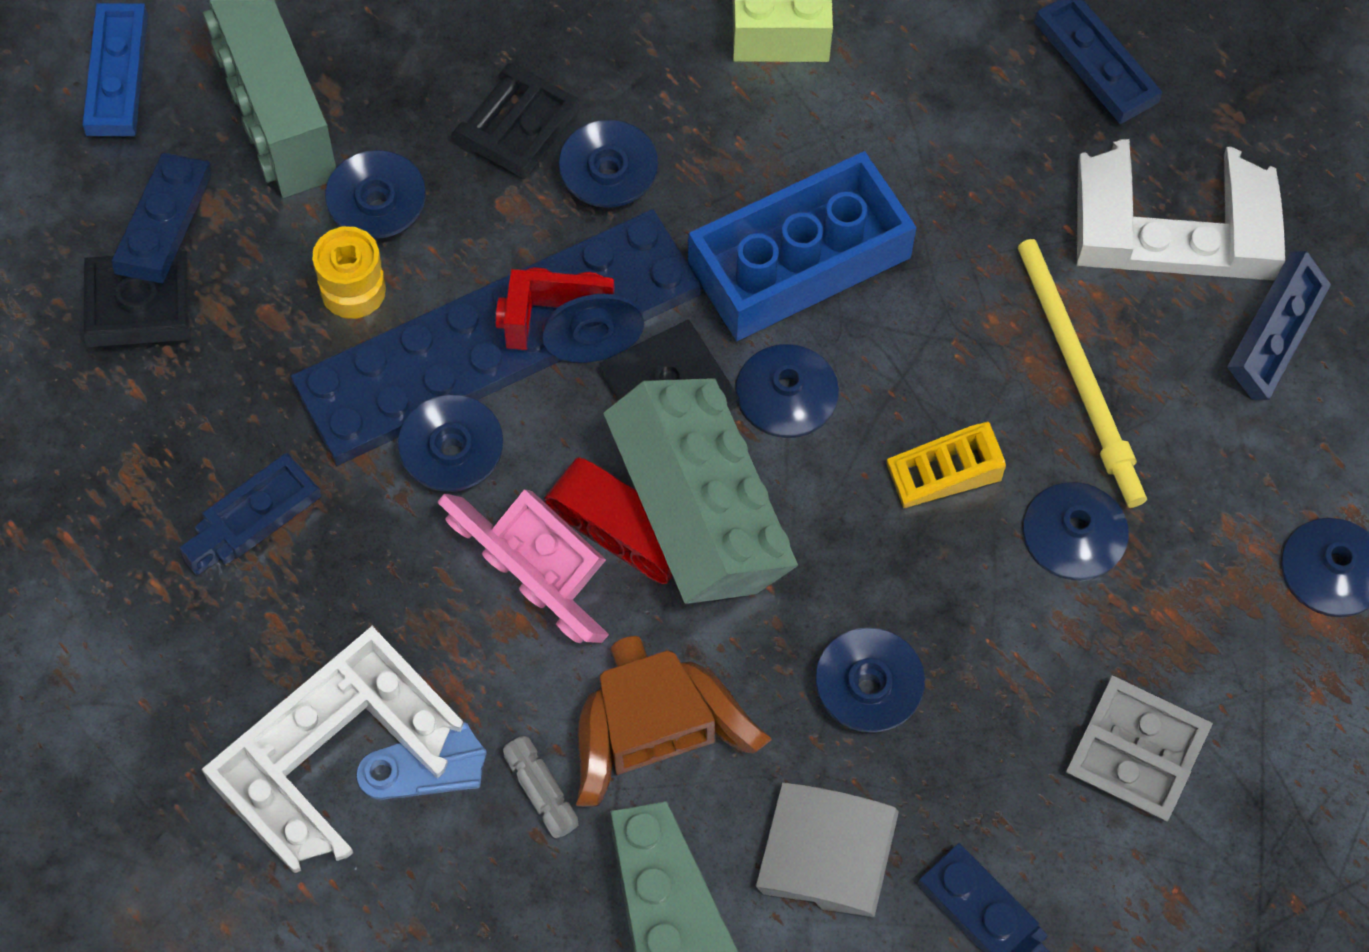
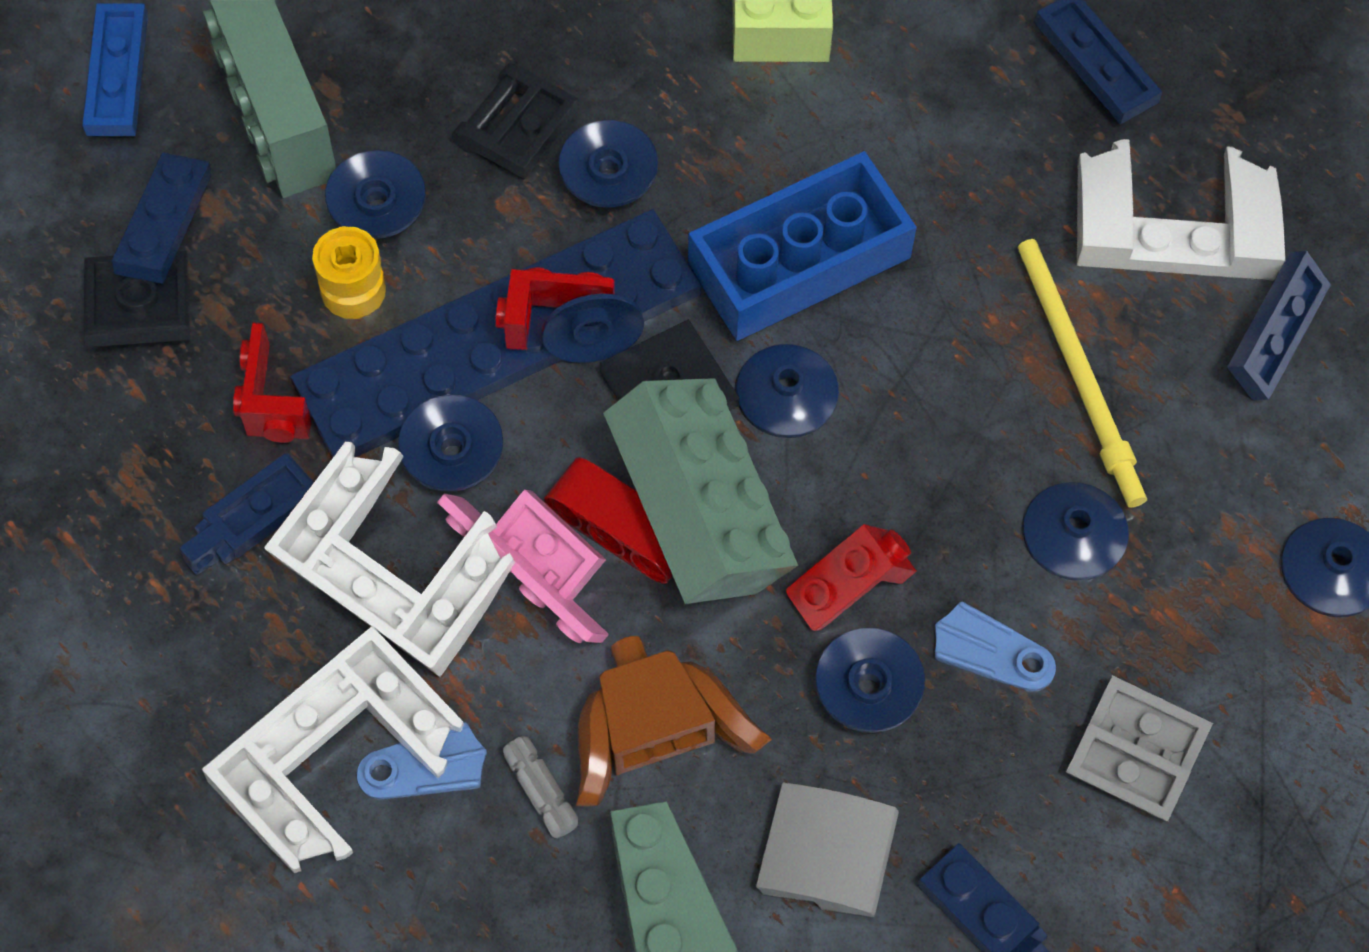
yellow slope [886,421,1006,508] -> none
none -> red bracket [233,322,311,443]
none -> white wedge [264,442,515,677]
none -> red bracket [786,524,917,631]
none -> medium blue piece [934,602,1056,691]

